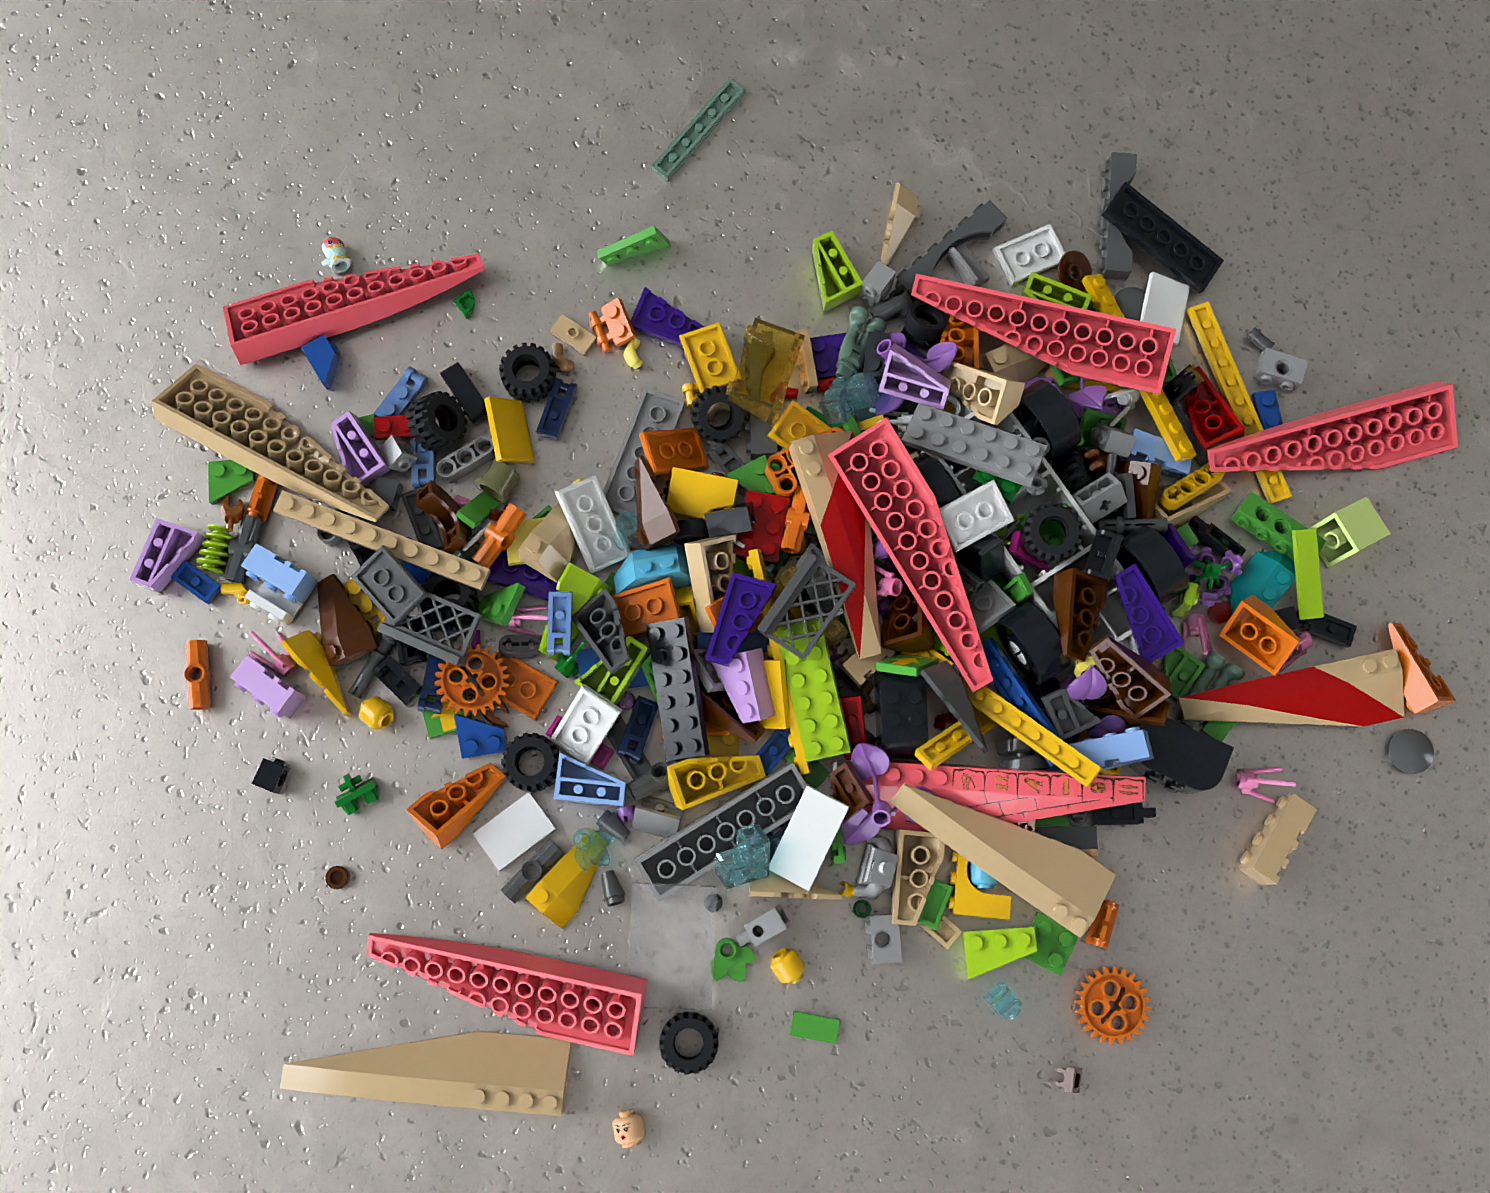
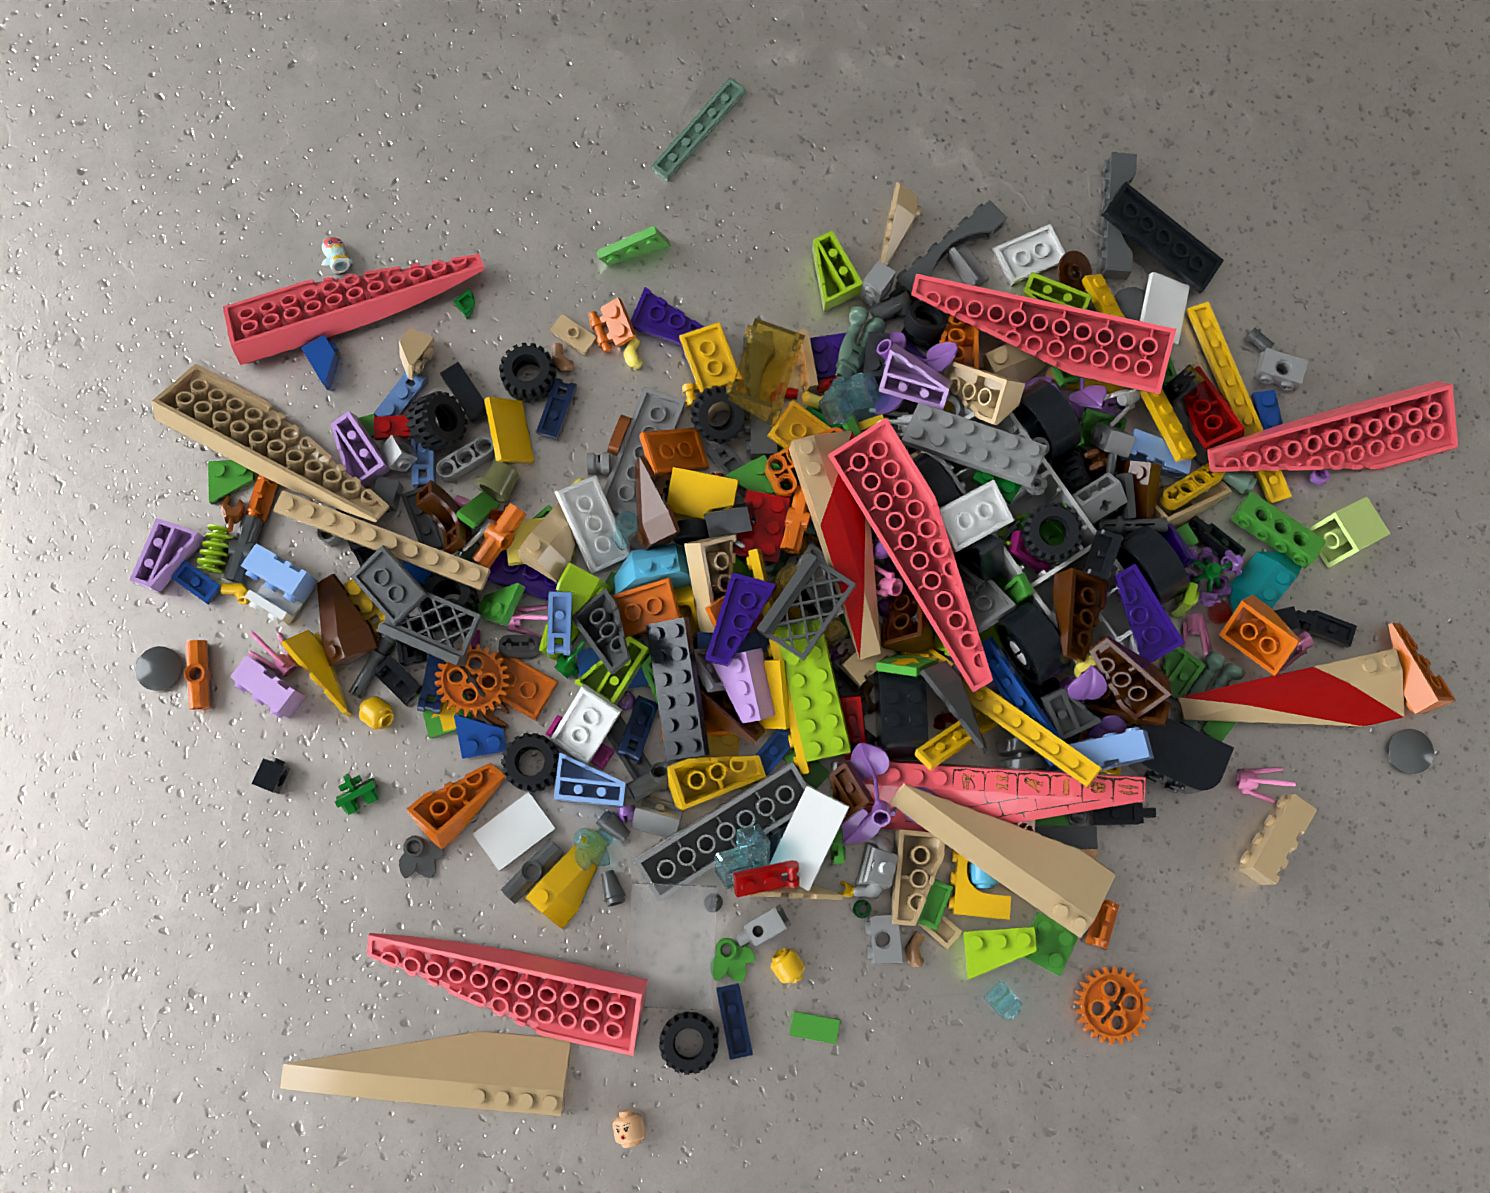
reddish brown tile [325,866,350,889] -> none
tile [1054,1067,1082,1093] -> none
lime tile [1292,528,1324,620] -> none
none -> dark grey dish [135,646,181,691]
none -> tan slope [399,328,435,380]
none -> dark grey plate [399,835,444,878]
none -> light grey wheel [587,452,610,475]
none -> dark orange beam [607,415,632,456]
none -> dark blue plate [716,983,753,1060]
none -> red plate [733,860,800,898]
none -> light yellow arm [801,391,835,410]
none -> medium nougat arm [905,931,925,968]
none -> sand green cone [1222,471,1258,494]
none -> medium lavender hinge [1310,469,1330,486]

